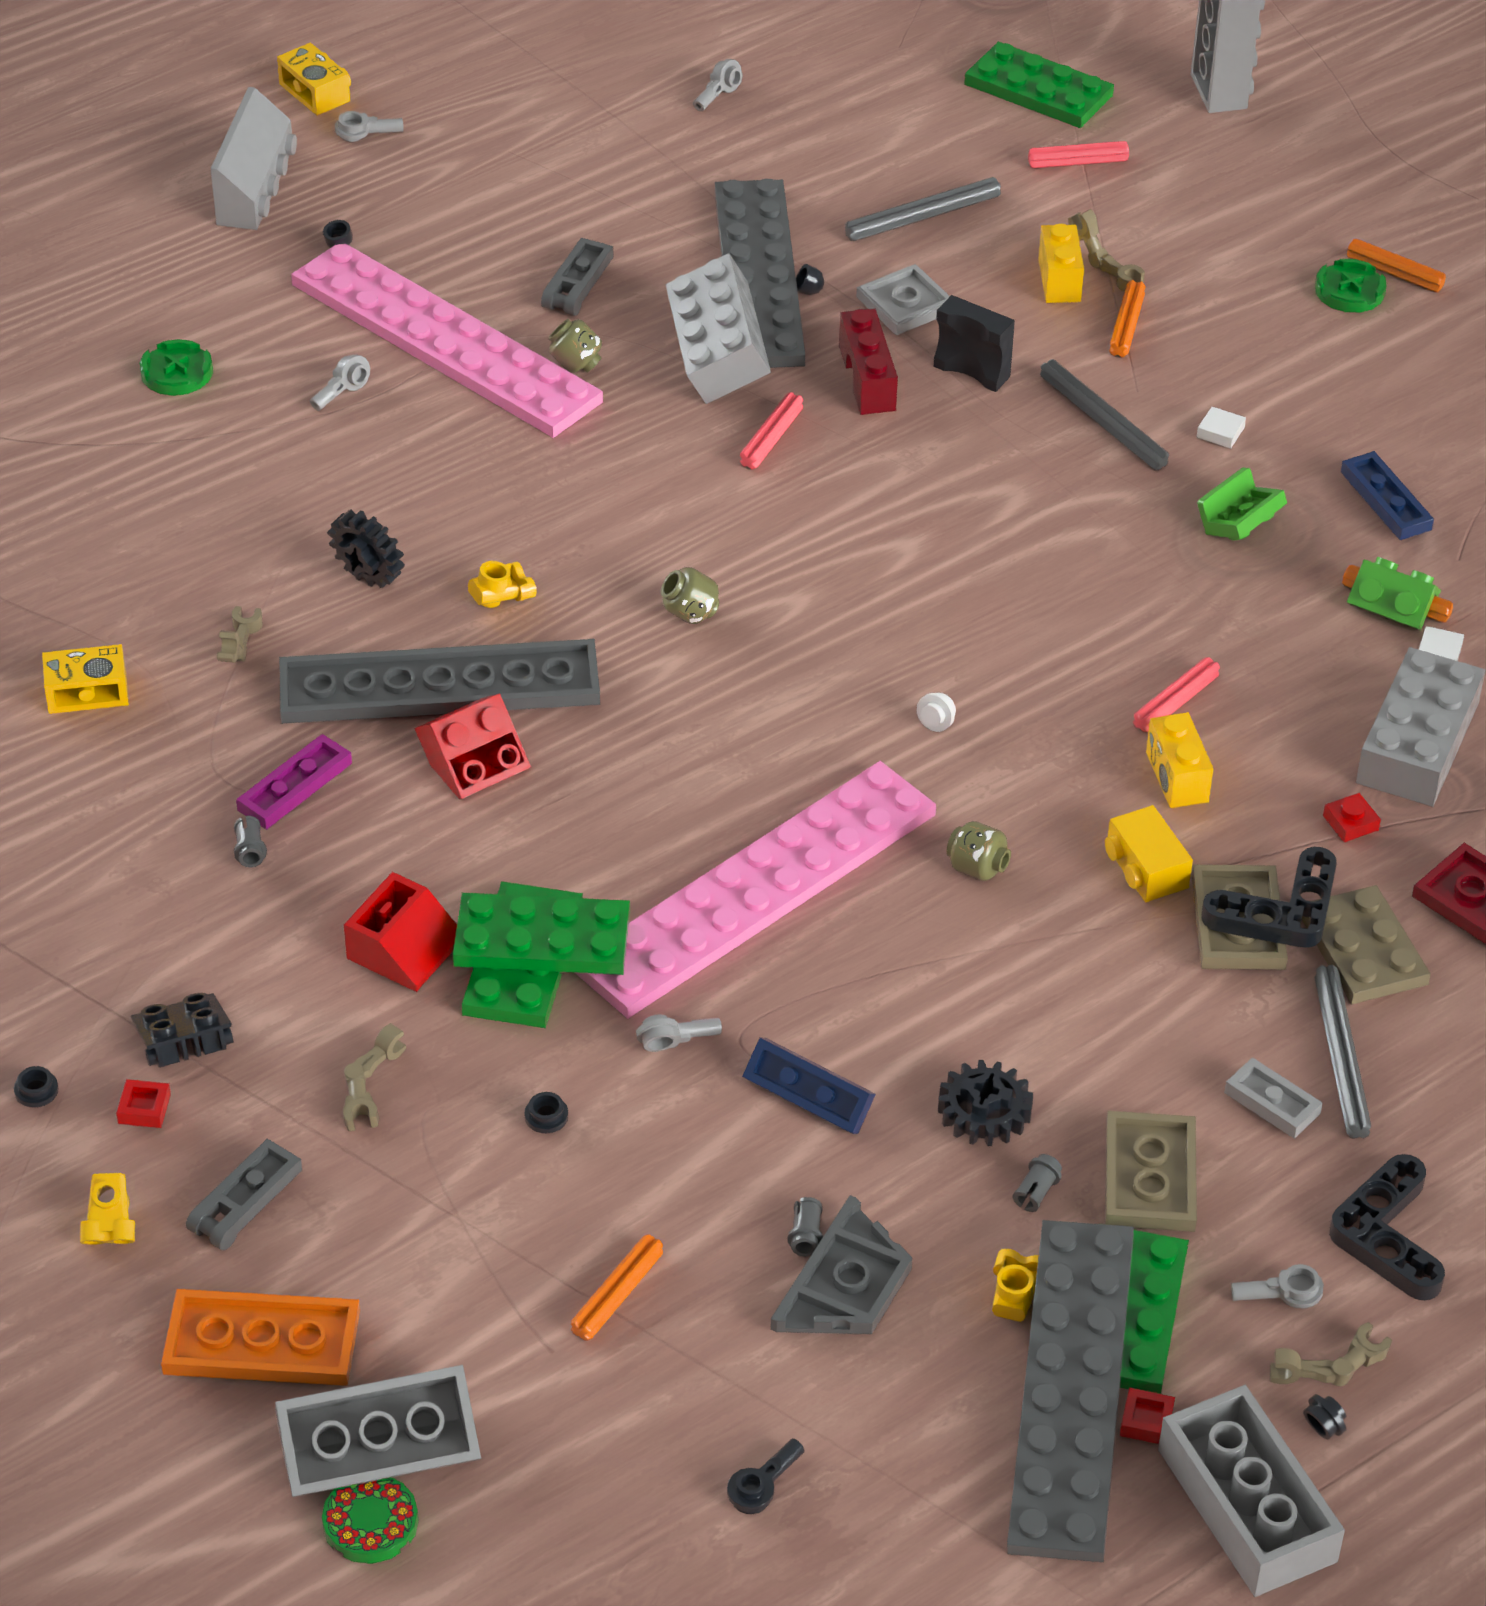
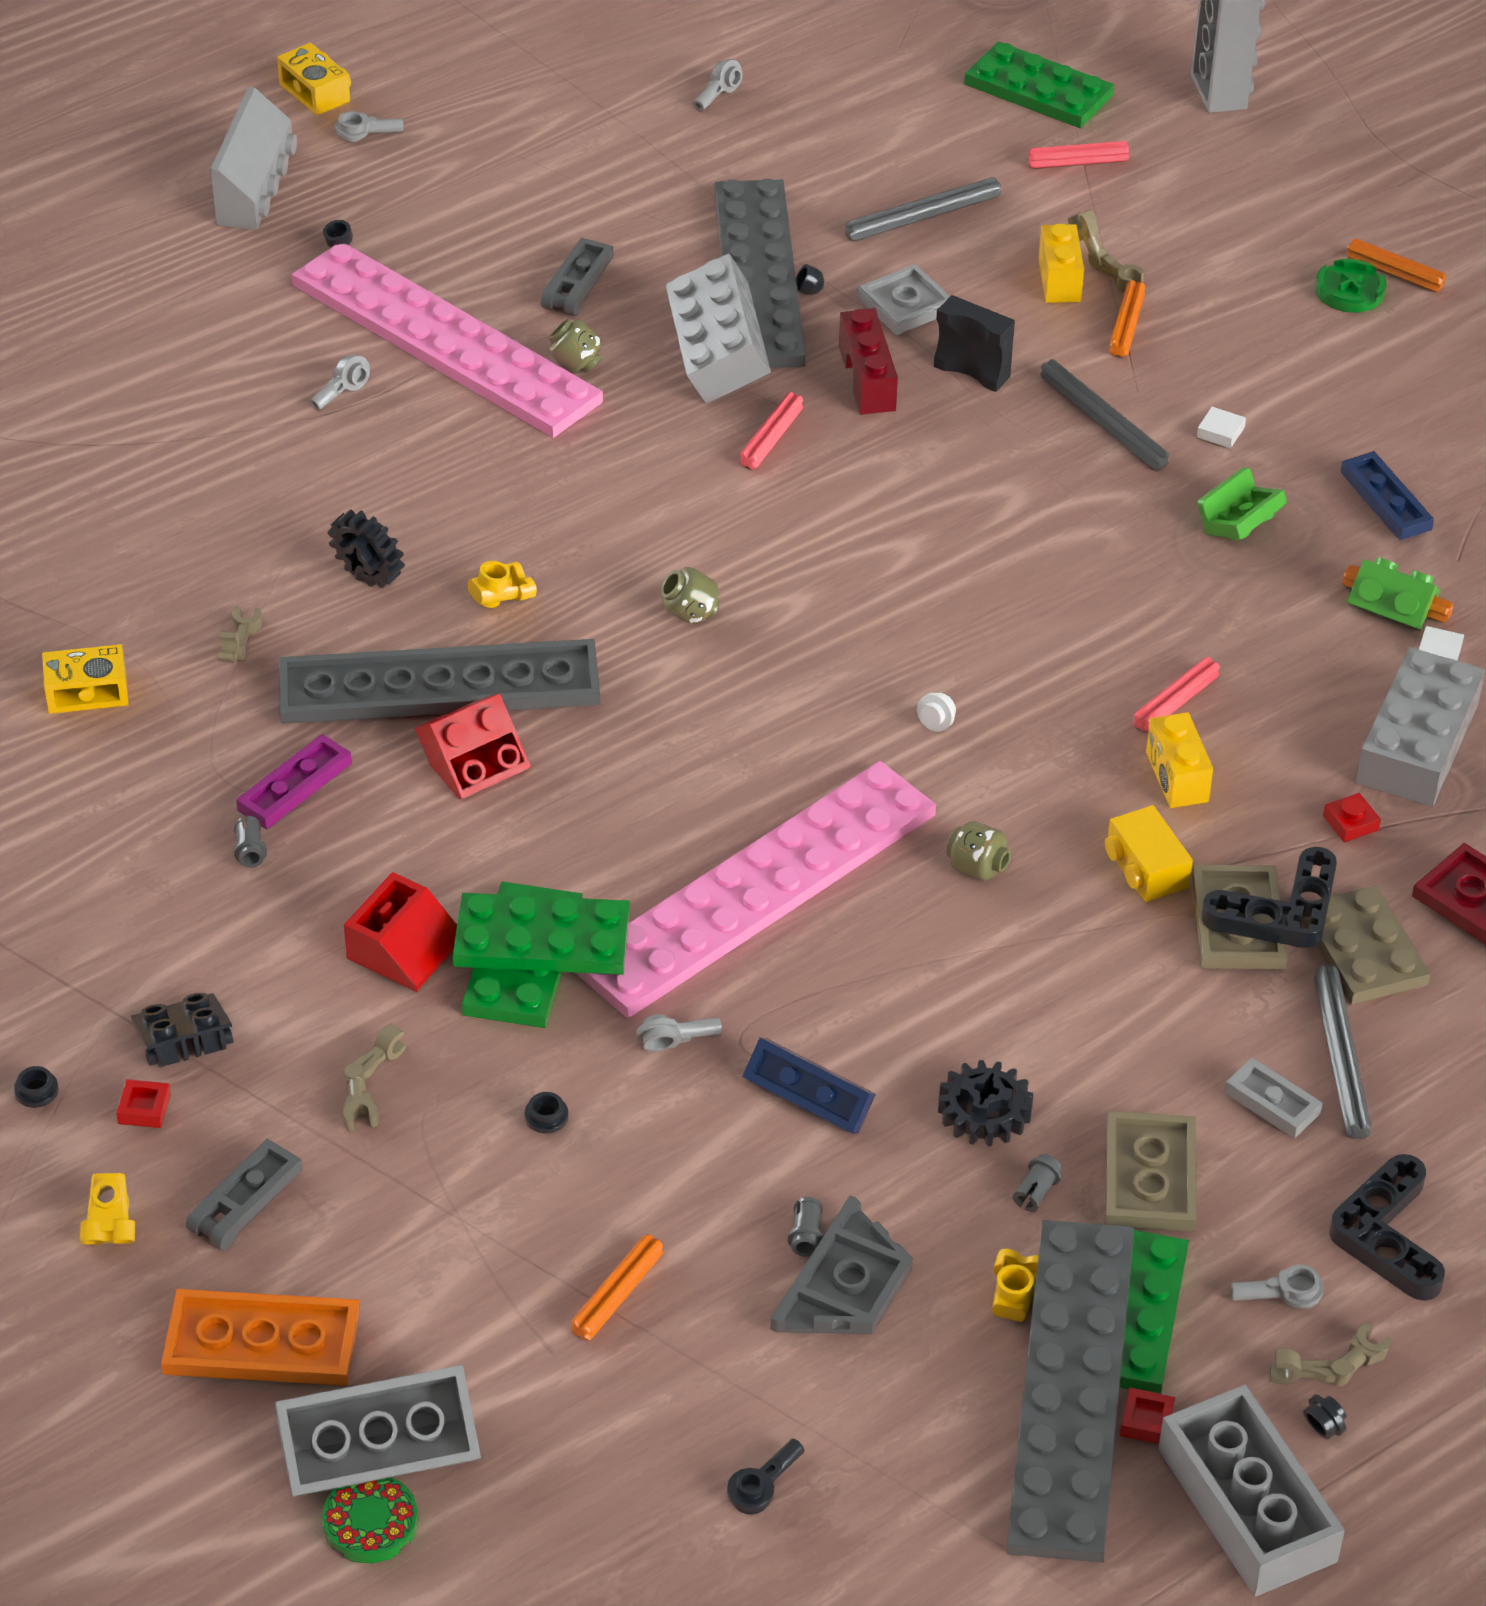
green tile [139,339,213,396] -> none

